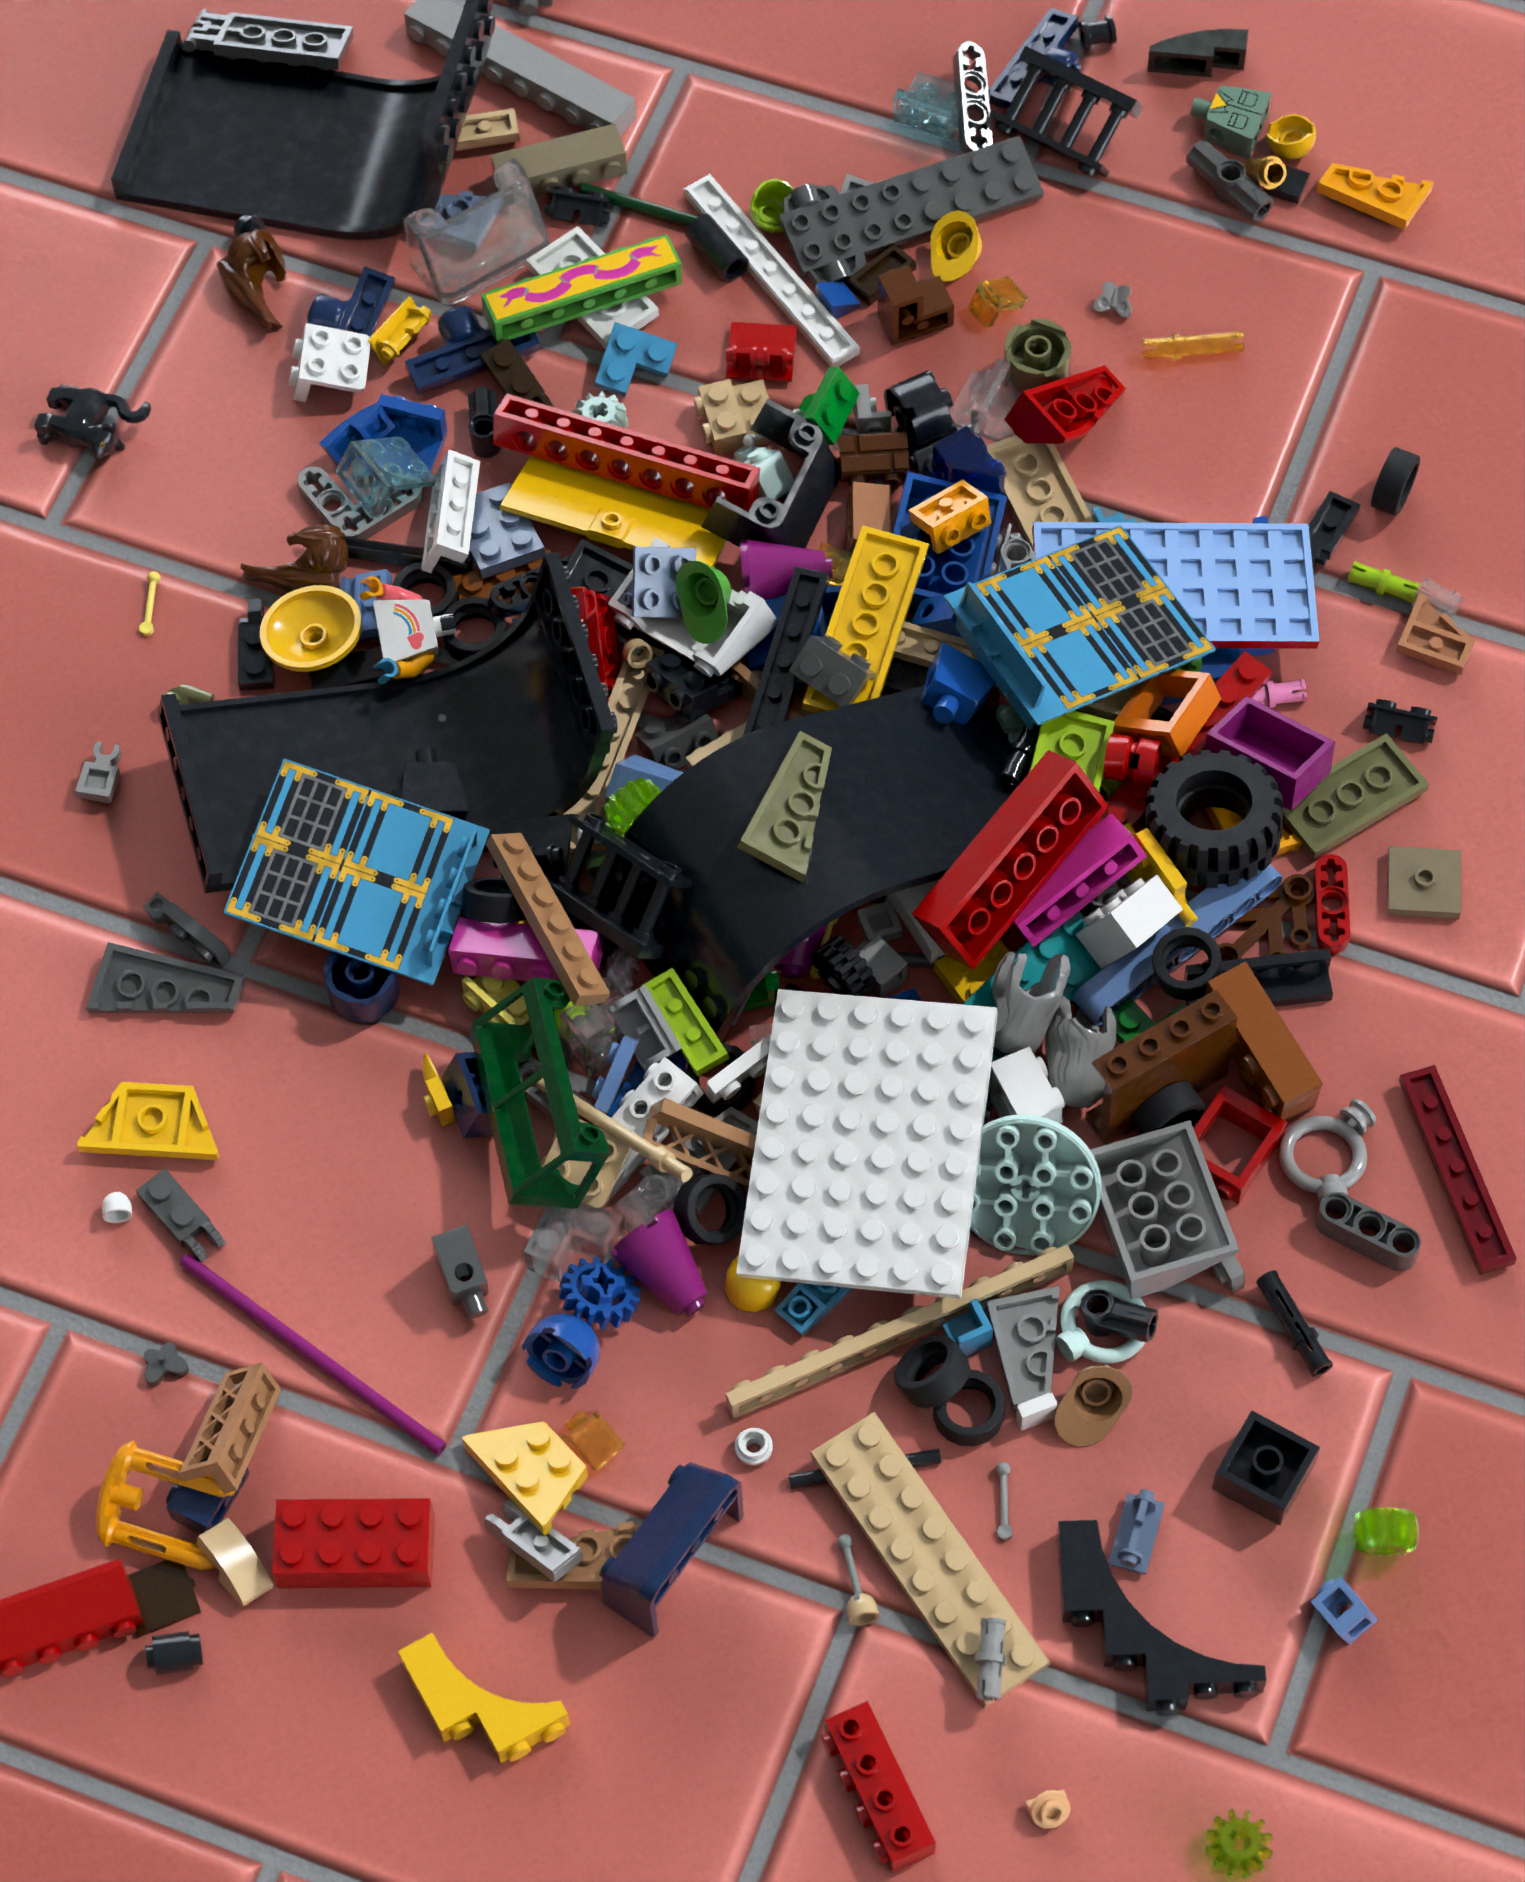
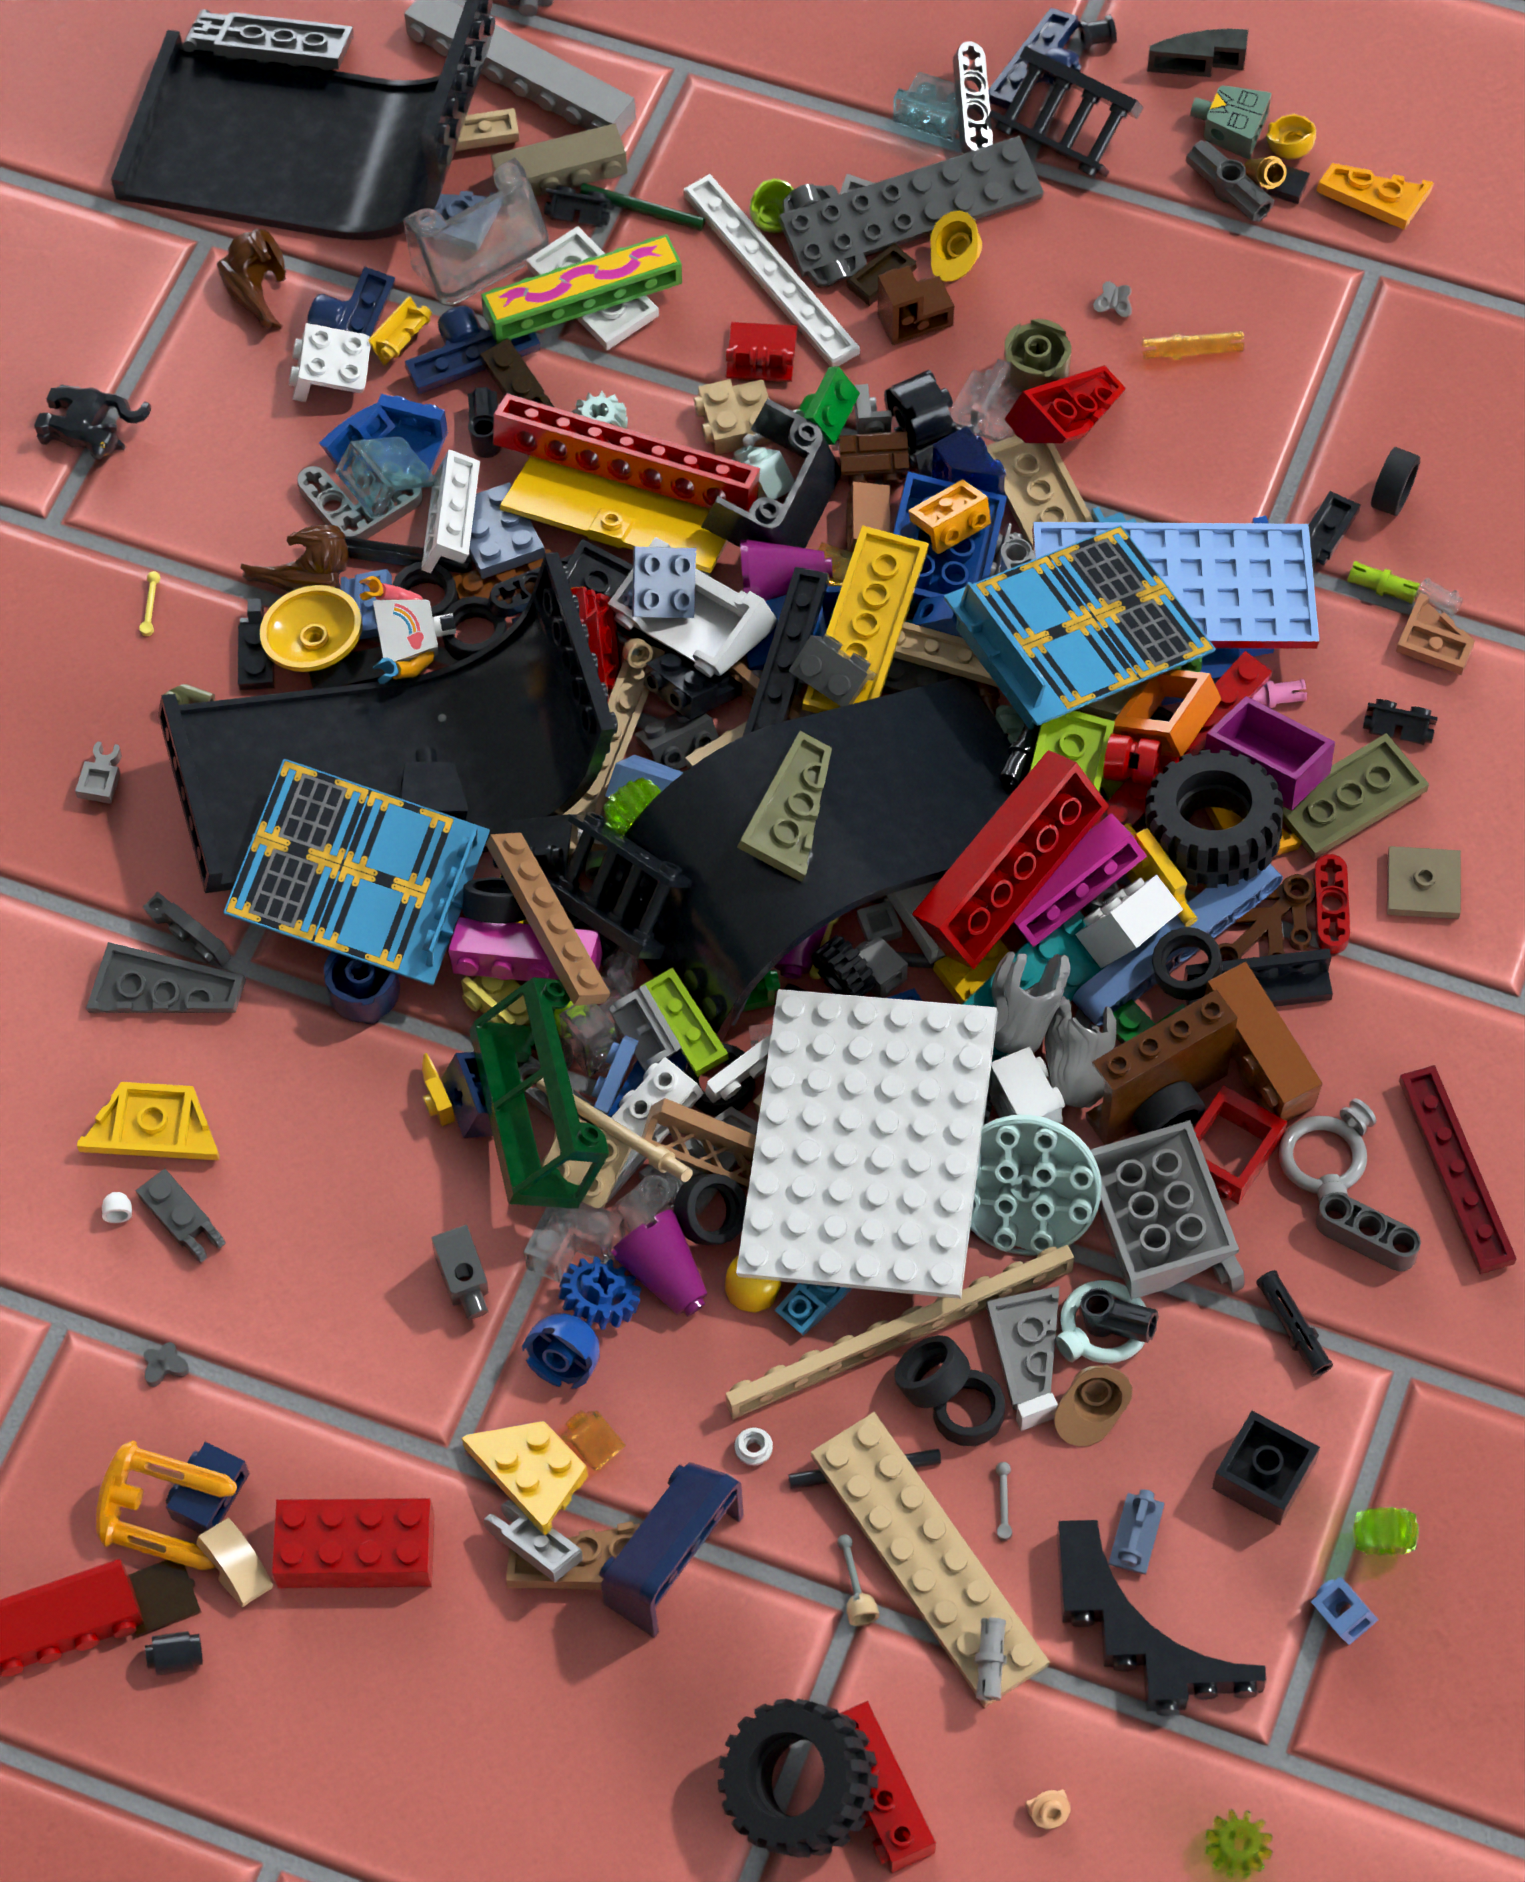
magenta piece [179,1253,447,1456] -> none
medium nougat fence [179,1362,281,1494] -> none
black plate [234,215,265,237] -> none
yellow arch [398,1632,570,1763] -> none
dark azure plate [594,322,678,397] -> none
bright green piece [675,561,732,644] -> none
black pin [685,214,749,282] -> none
blue slope [815,281,861,319] -> none
blue torso [921,642,996,724] -> none
dark azure panel [942,1298,993,1357] -> none
clear yellow bracket [968,276,1028,328] -> none
none -> black tyre [718,1698,878,1858]

